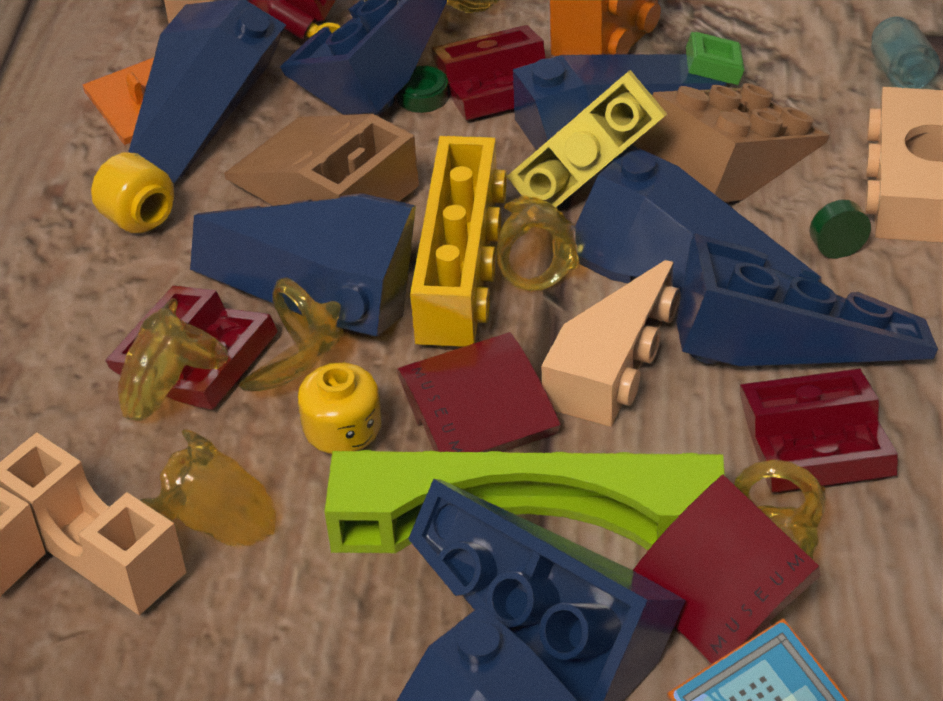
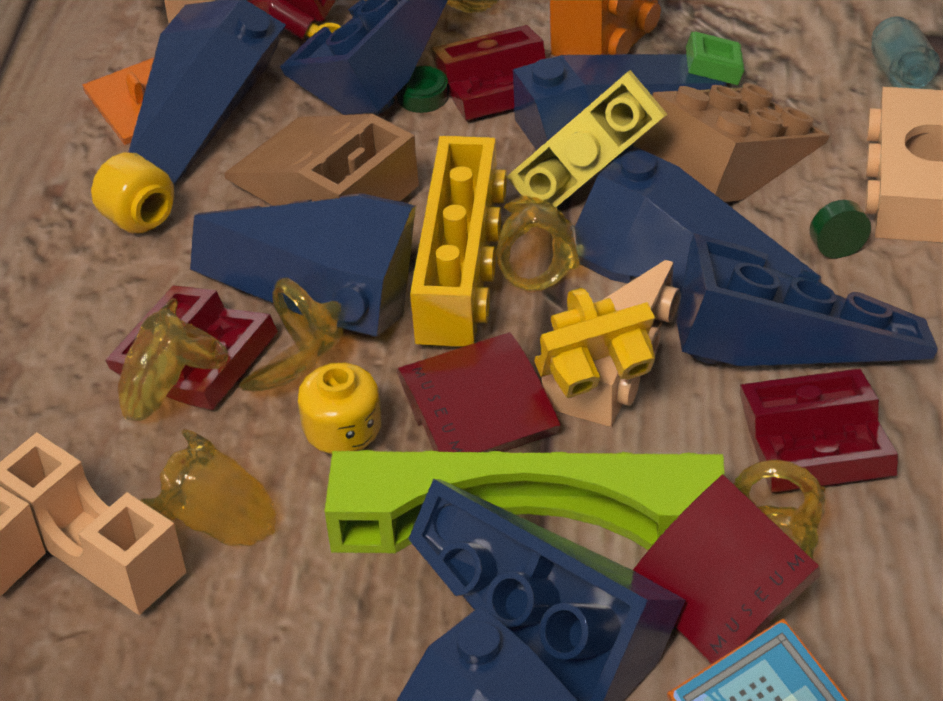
none -> yellow hips [534,288,655,399]

